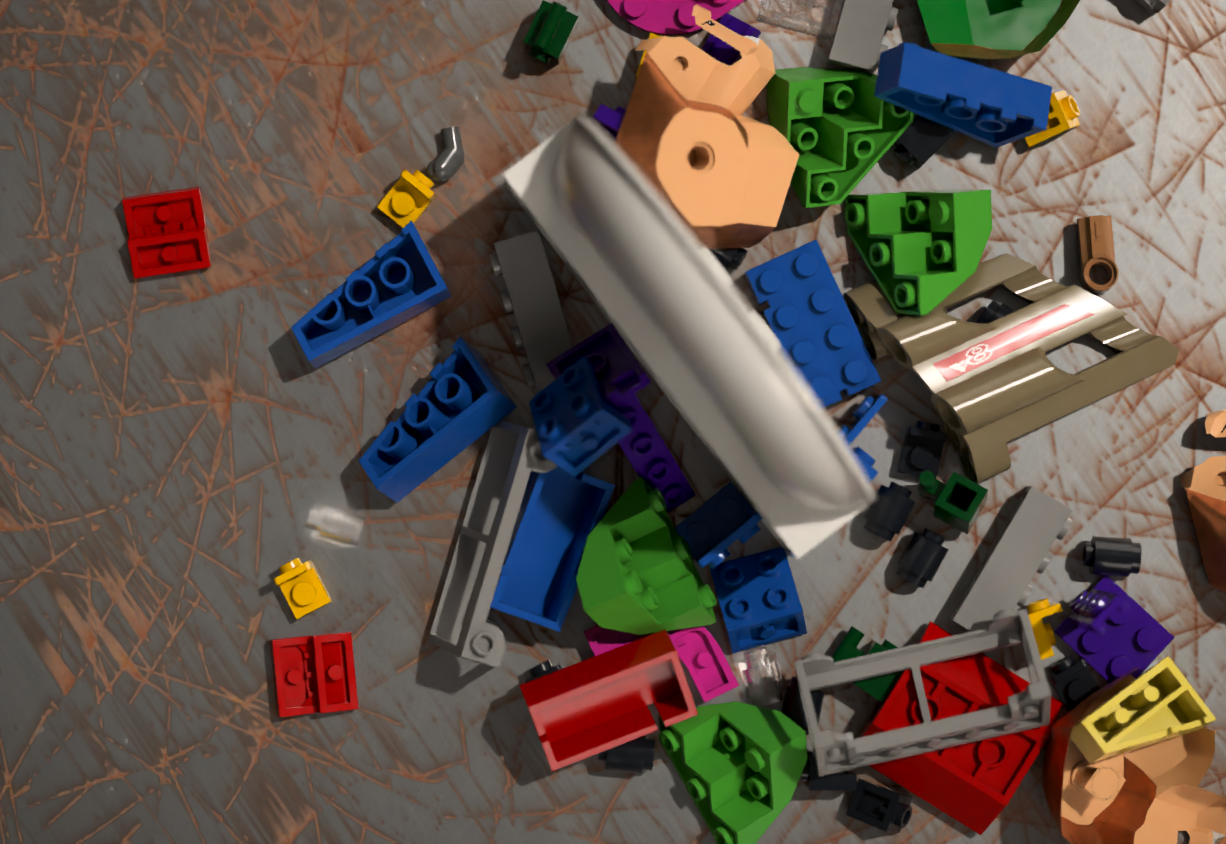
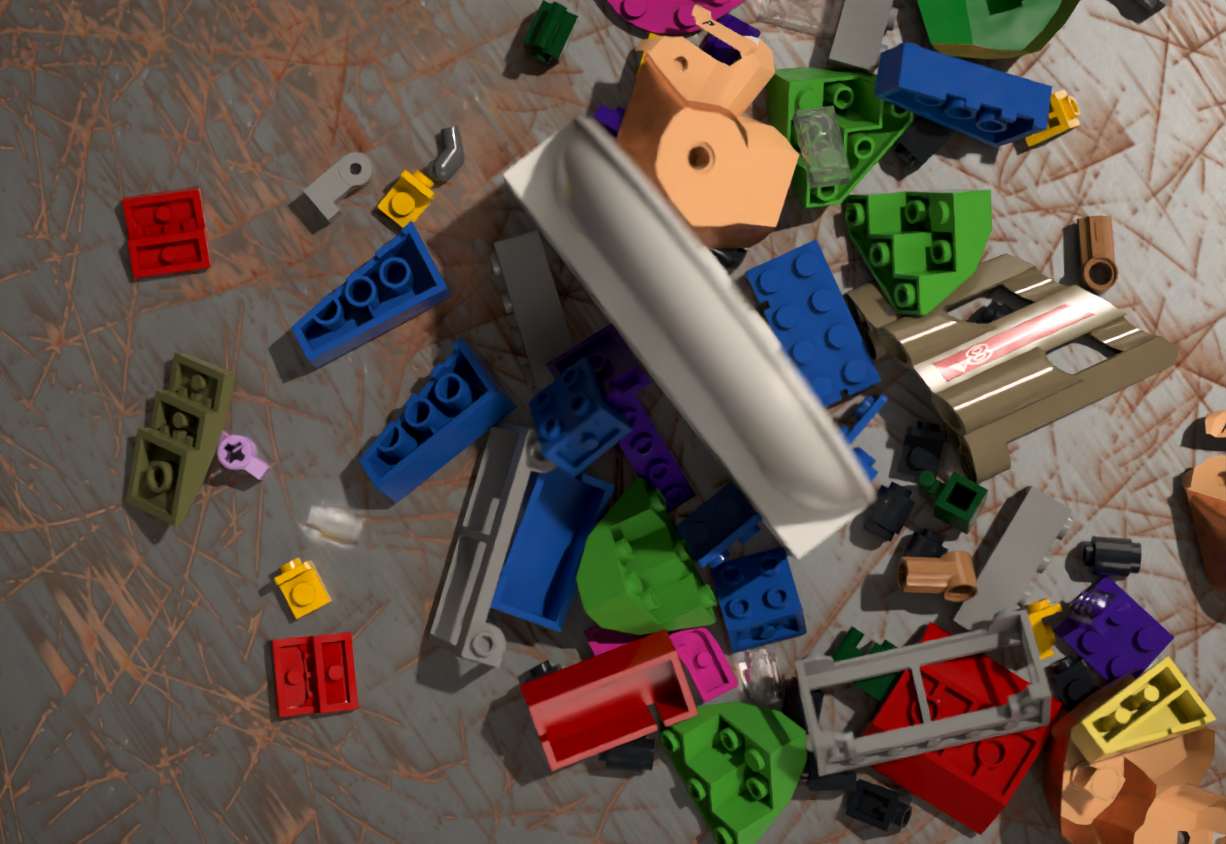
none -> olive slope [126,352,236,526]
none -> lavender piece [217,430,272,480]
none -> light grey leg [303,152,374,224]
none -> clear plate [793,106,851,188]
none -> medium nougat piece [896,551,978,602]

